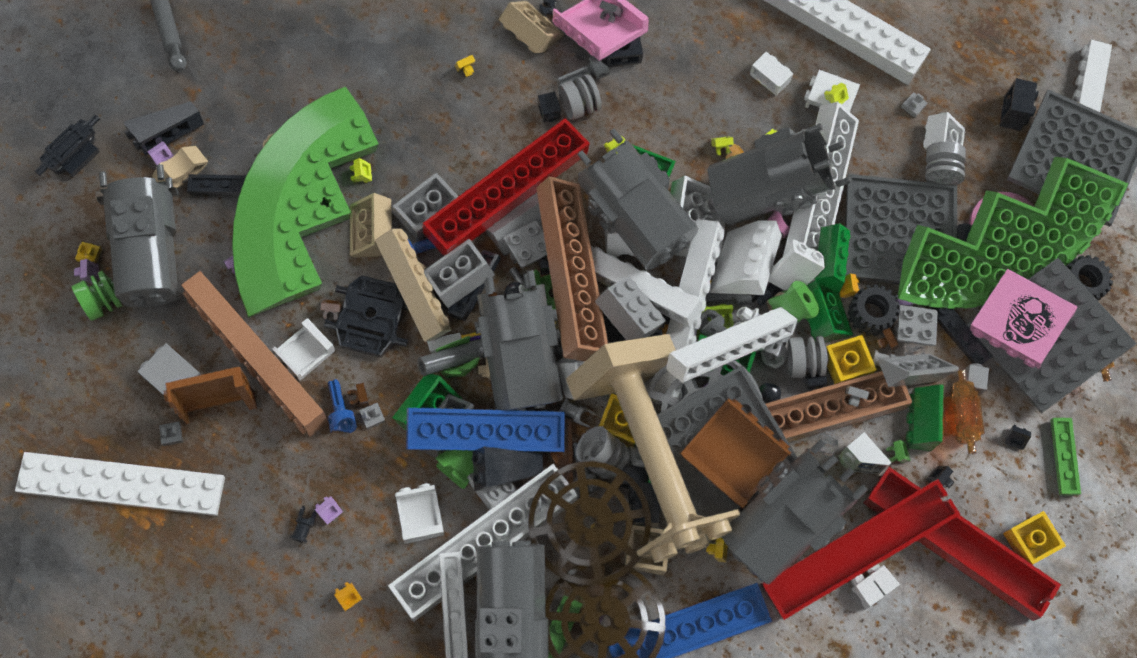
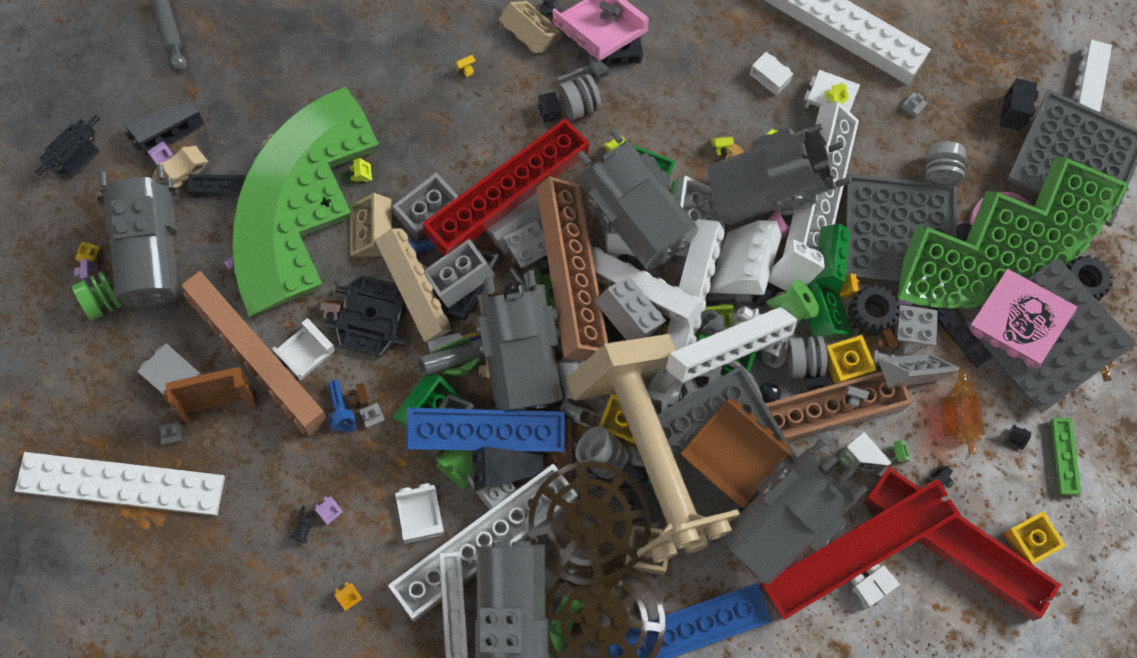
yellow tile [706,538,728,563] -> none
green slope [906,384,944,451] -> none
white slope [923,112,965,150] -> none
light grey brick [962,363,989,395] -> none

